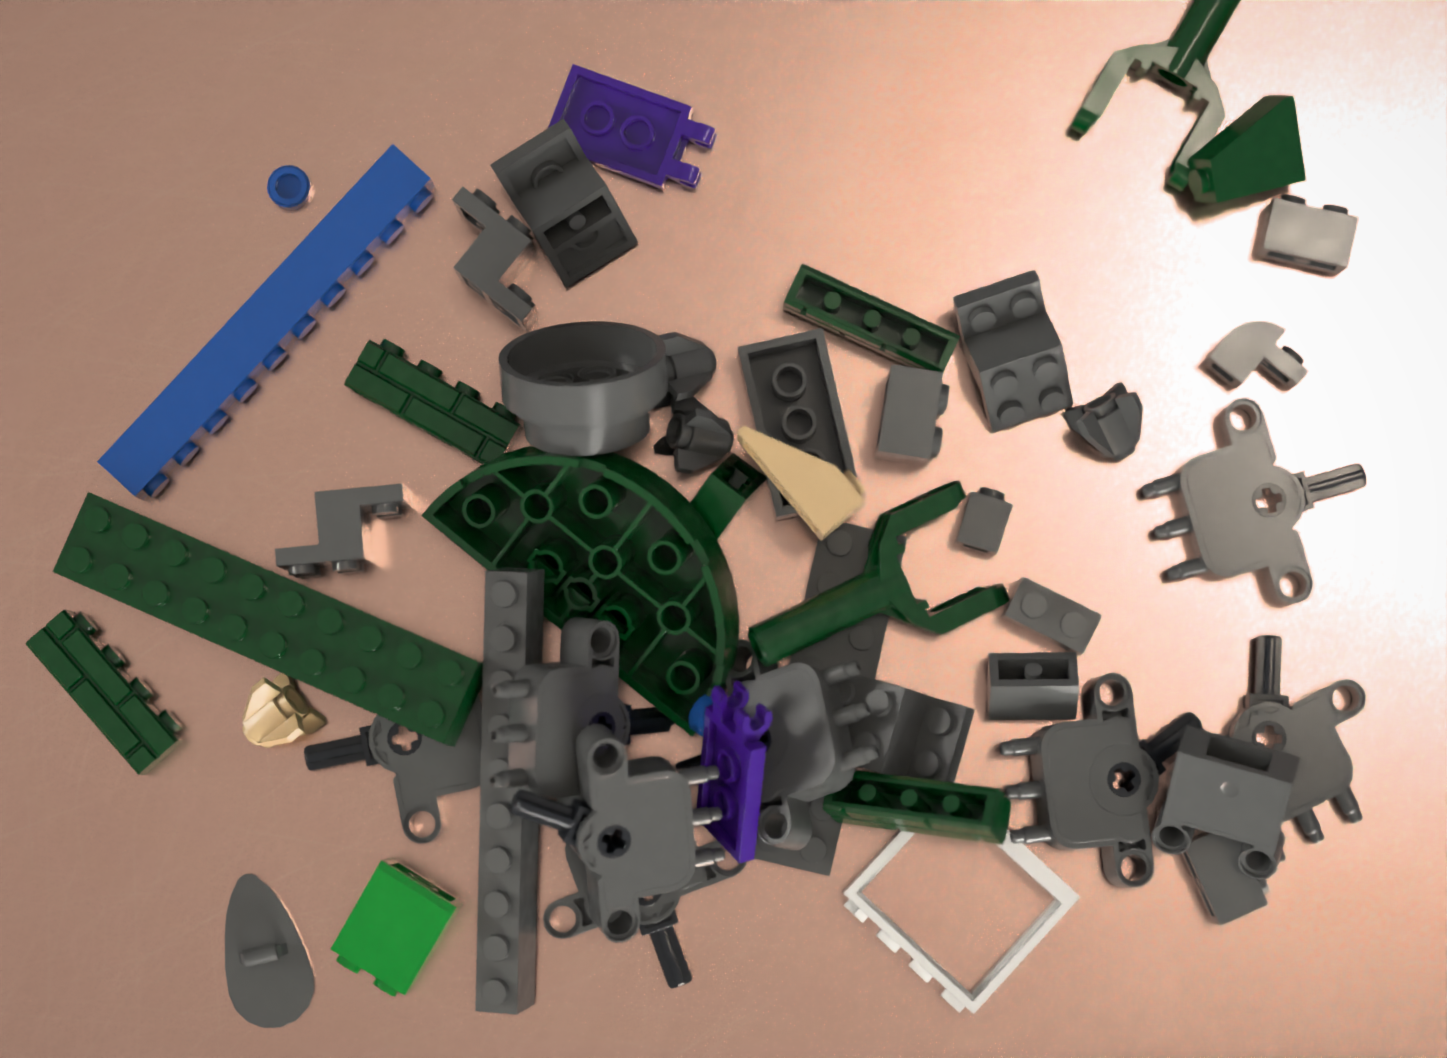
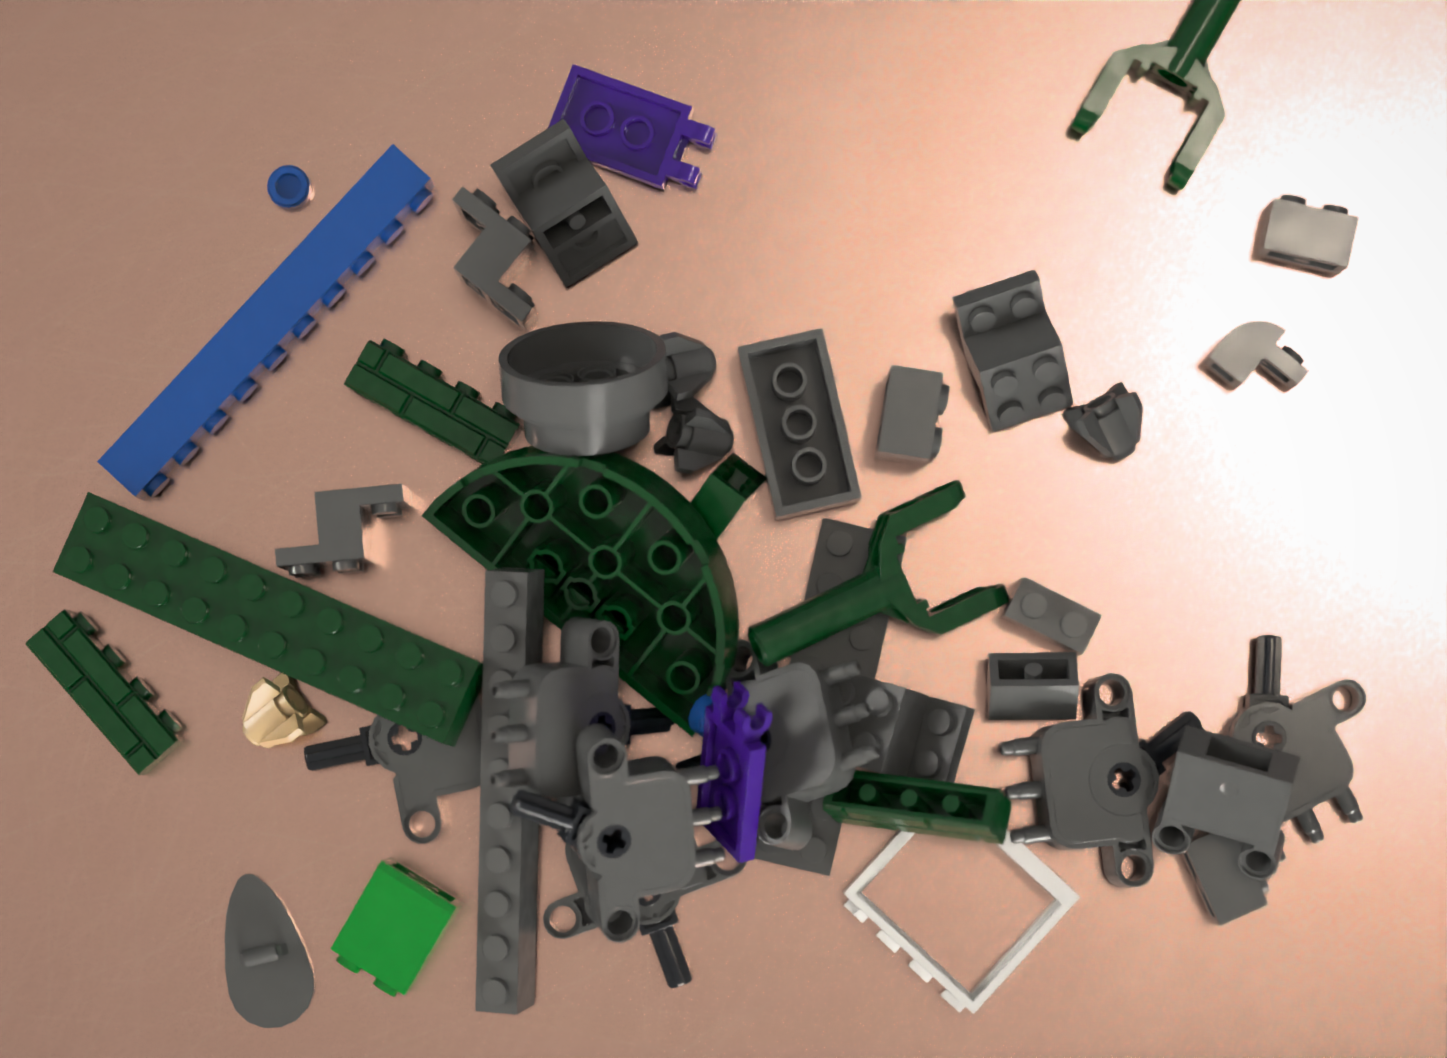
tan slope [737,426,865,541] -> none
dark green brick [783,263,960,372] -> none
dark grey brick [953,487,1013,556] -> none
piece [1141,397,1367,606] -> none
dark green slope [1188,94,1307,203] -> none

